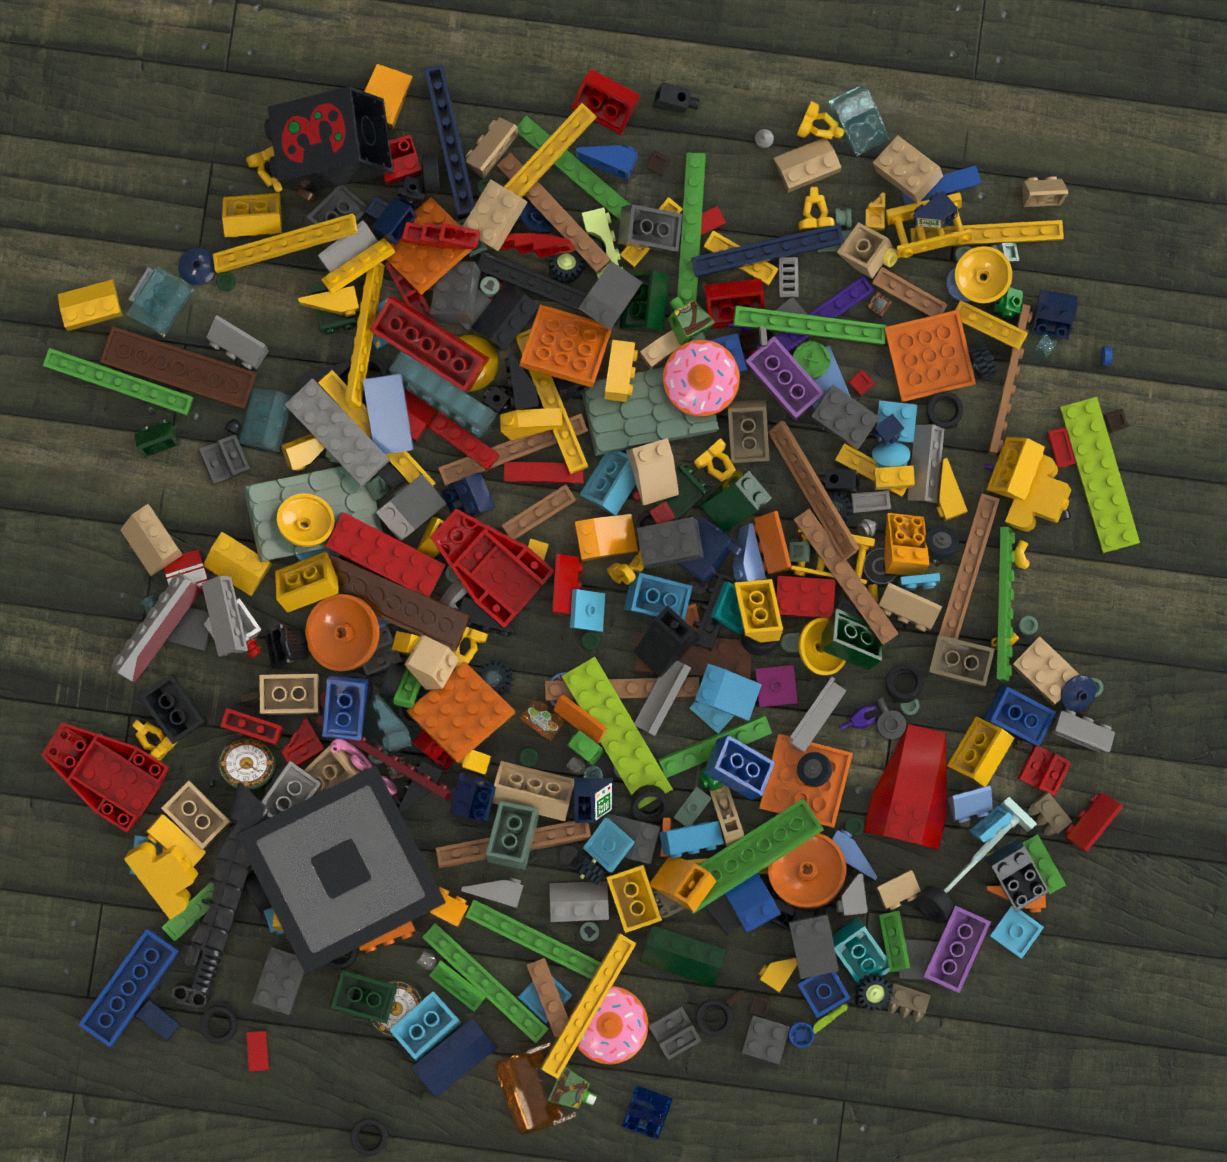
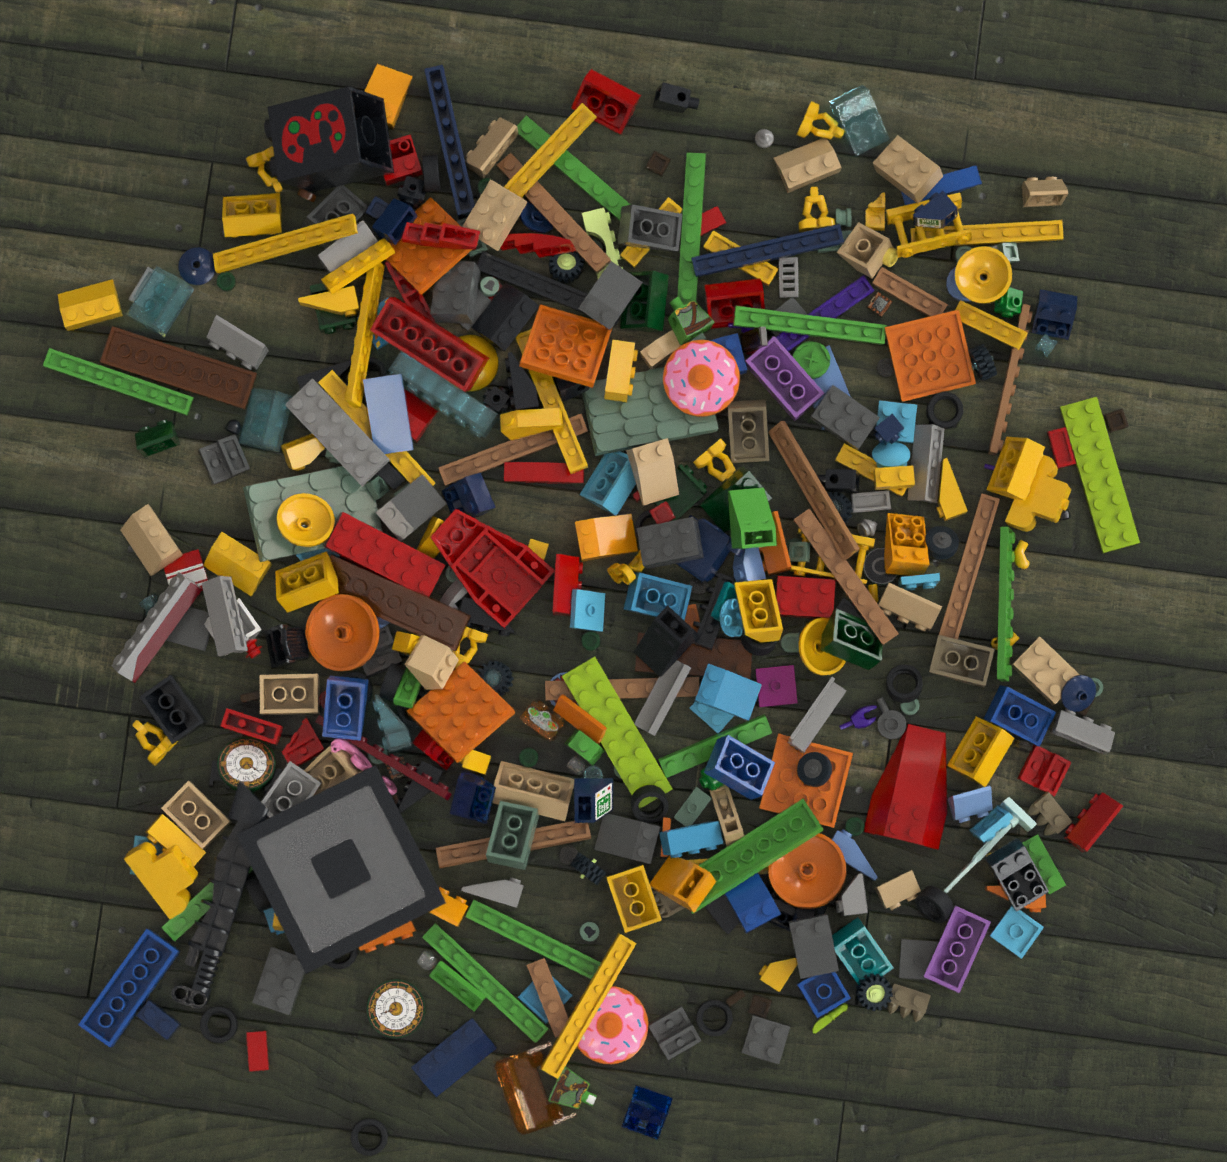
red wedge [41,723,169,833] -> none
dark green slope [330,969,398,1024] -> none
medium azure slope [390,991,462,1061] -> none
red plate [428,412,500,471] -> none
medium nougat plate [502,484,576,540] -> none
light grey slope [550,881,609,922] -> none
blue slope [576,145,637,181] -> none
medium azure plate [583,818,635,873] -> none
dark green slope [640,925,726,987] -> none
blue wheel [788,1022,814,1048] -> none
red tile [848,370,875,397] -> none
bright green plate [879,911,910,973] -> none
sand green tile [1018,616,1038,635] -> none
blue tile [1101,347,1113,366] -> none
none -> medium azure dish [720,598,743,637]
none -> bright green slope [728,488,777,549]

